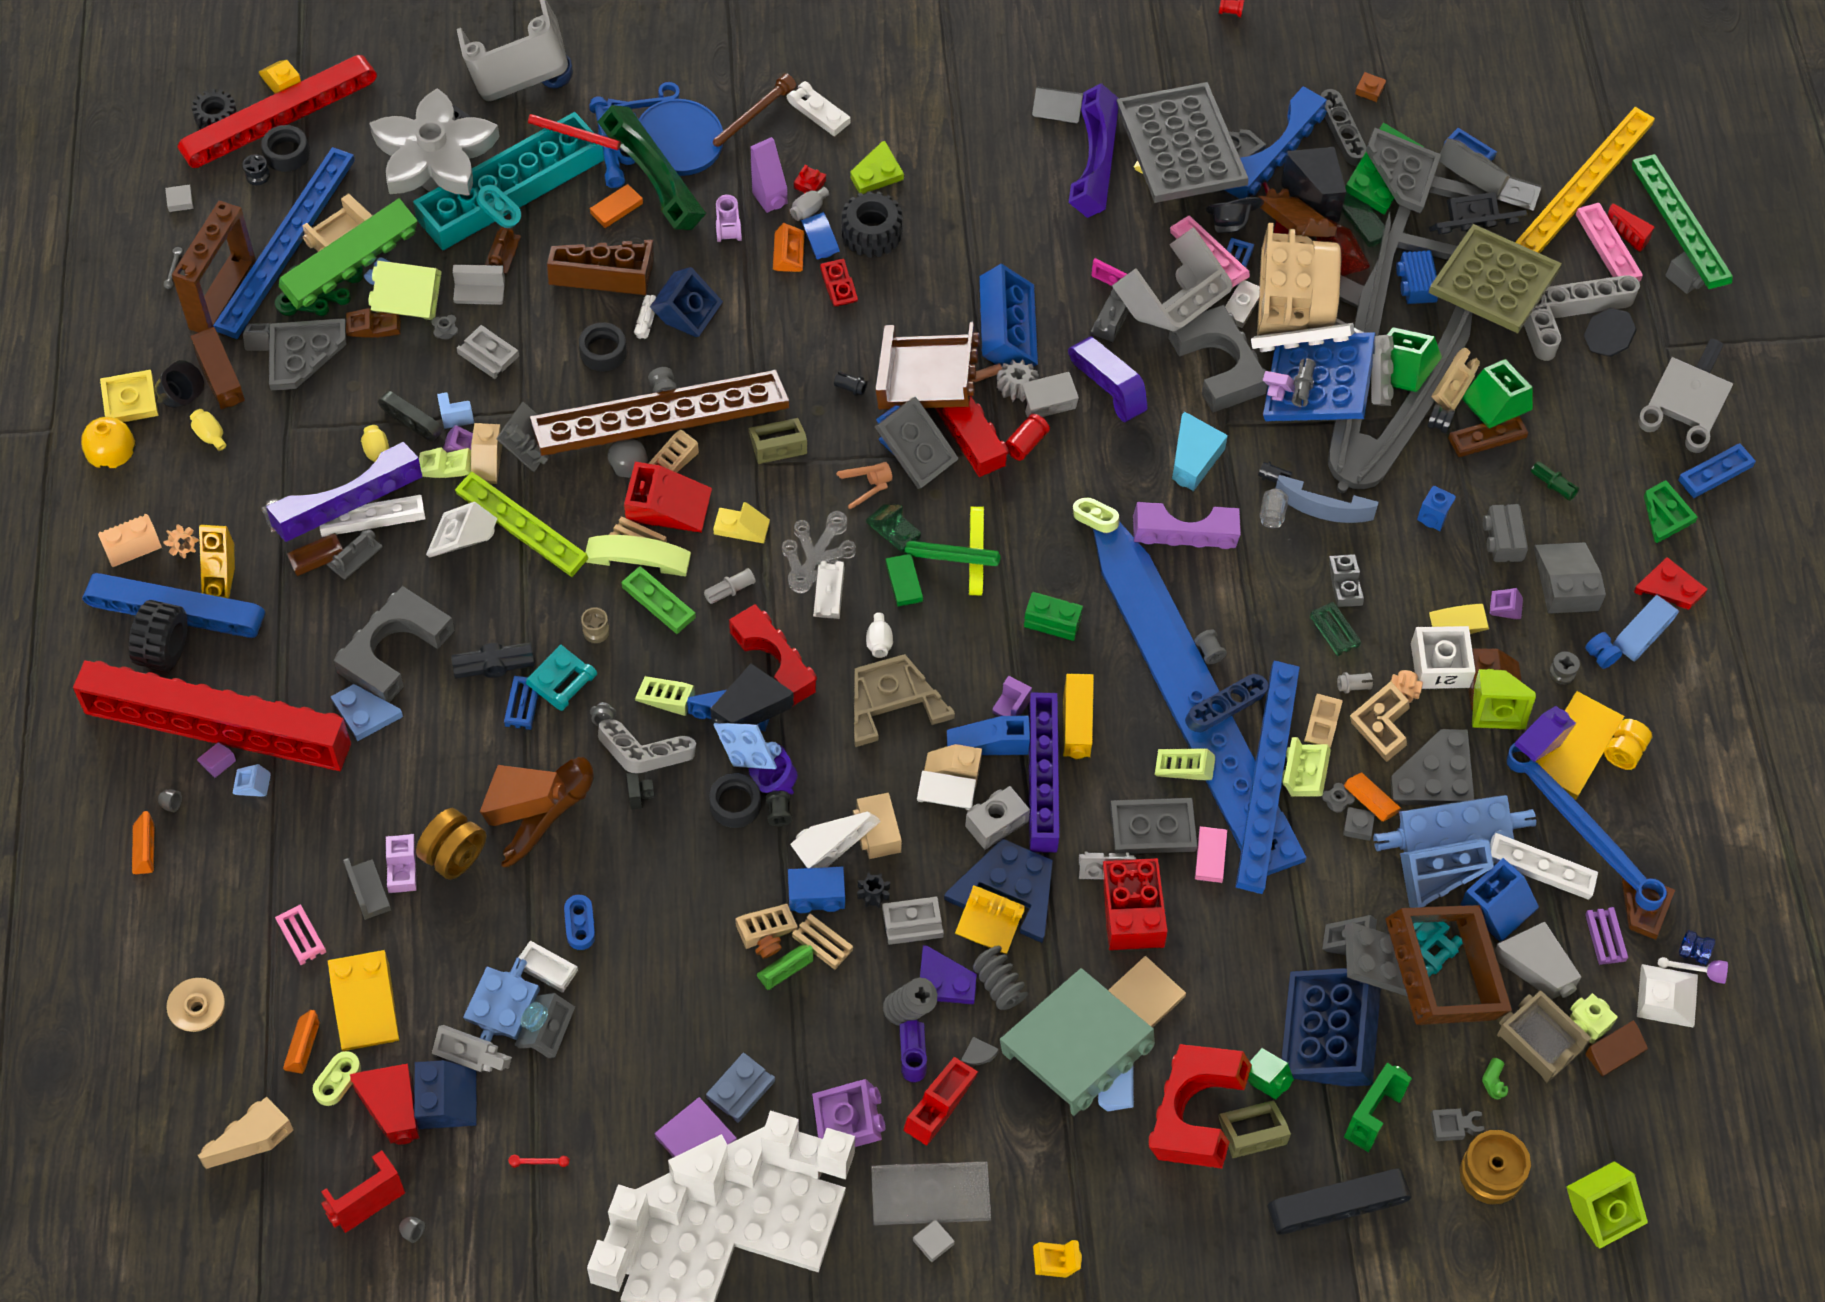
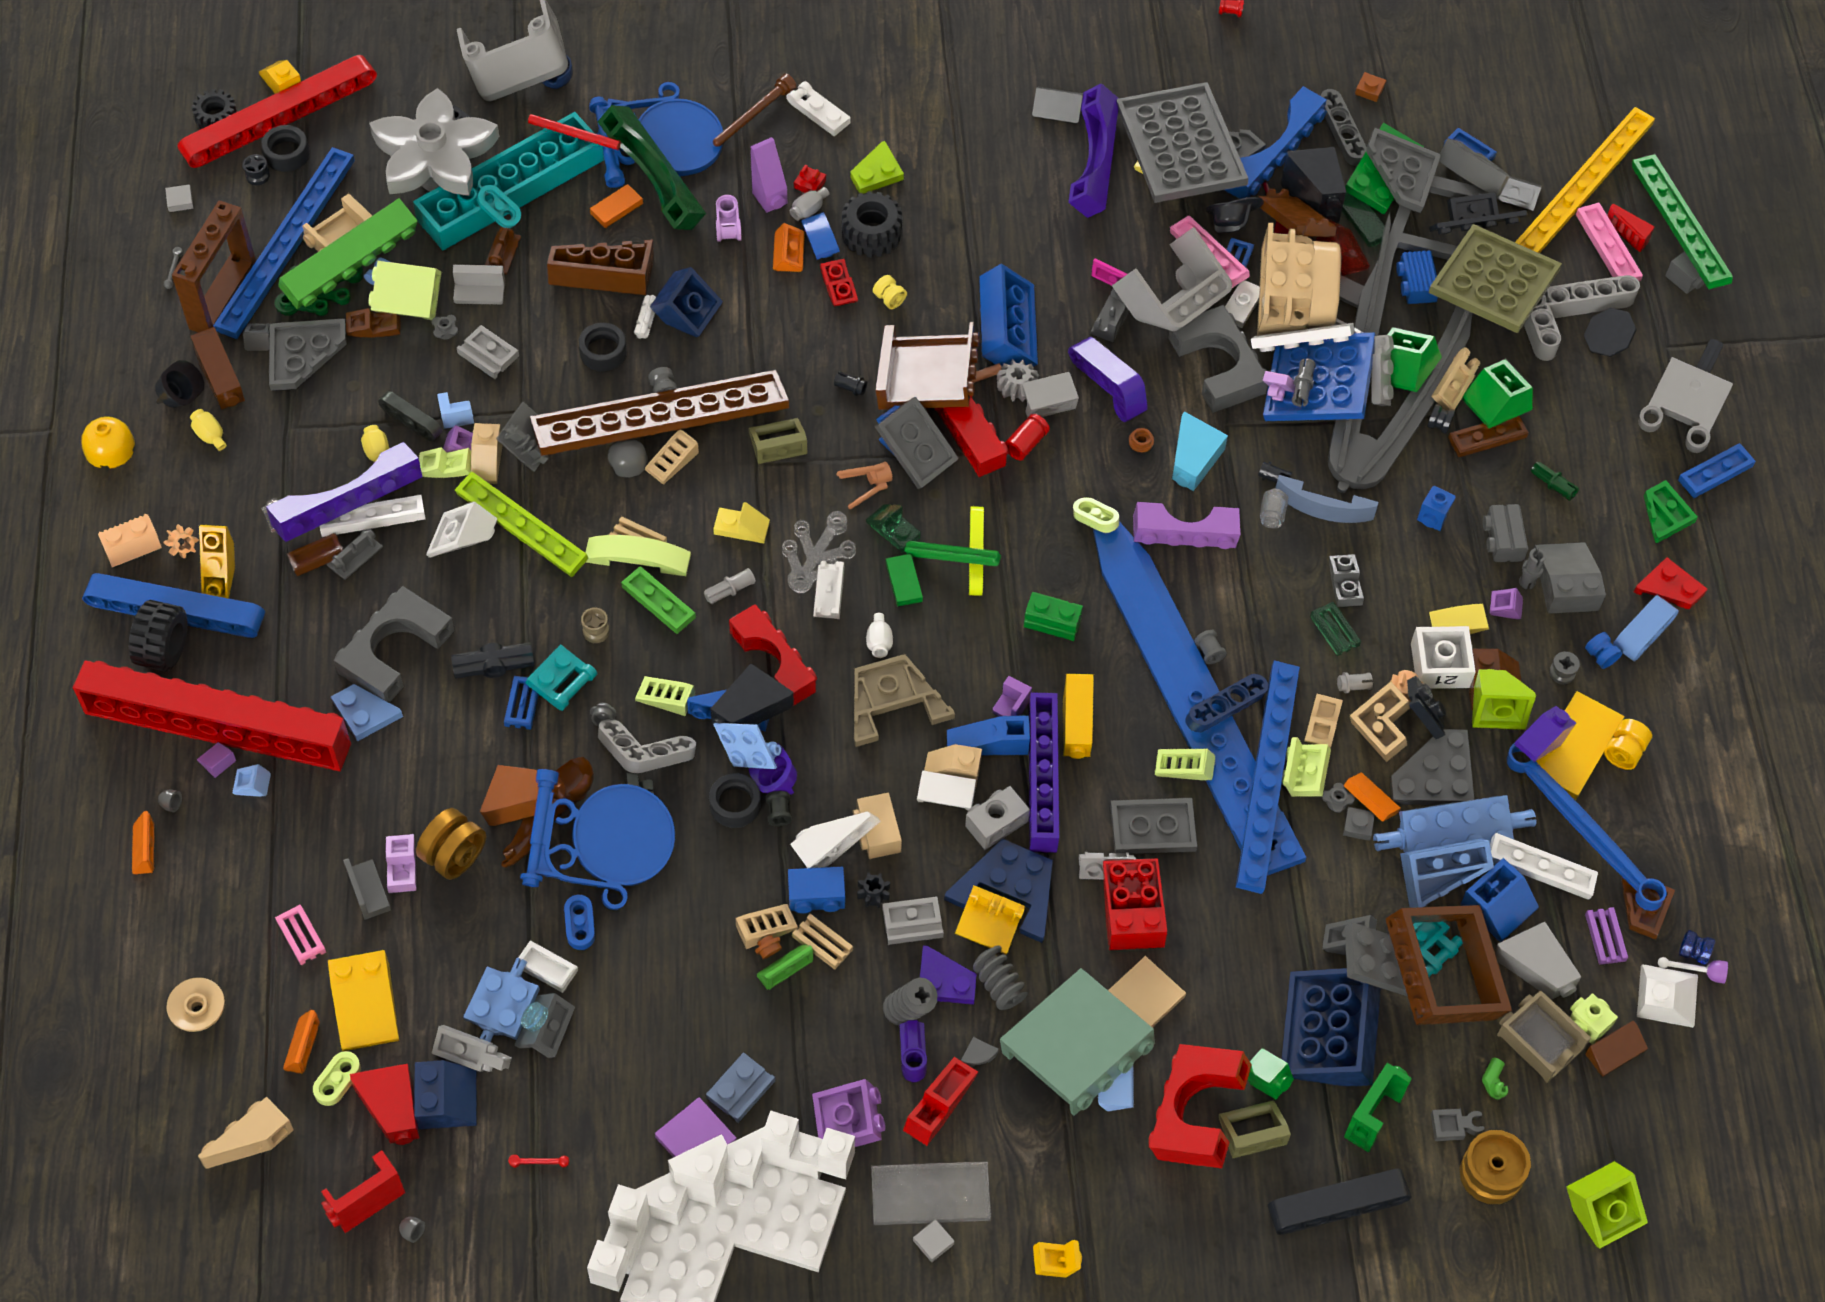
light yellow plate [100,370,159,422] -> none
red slope [624,462,712,533] -> none
bright pink tile [1195,826,1227,883] -> none
none -> blue piece [520,769,675,910]
none -> light yellow wheel [873,275,907,309]
none -> dark orange plate [1129,428,1154,452]
none -> black plate [1407,676,1446,739]
none -> dark grey pin [1519,548,1547,589]

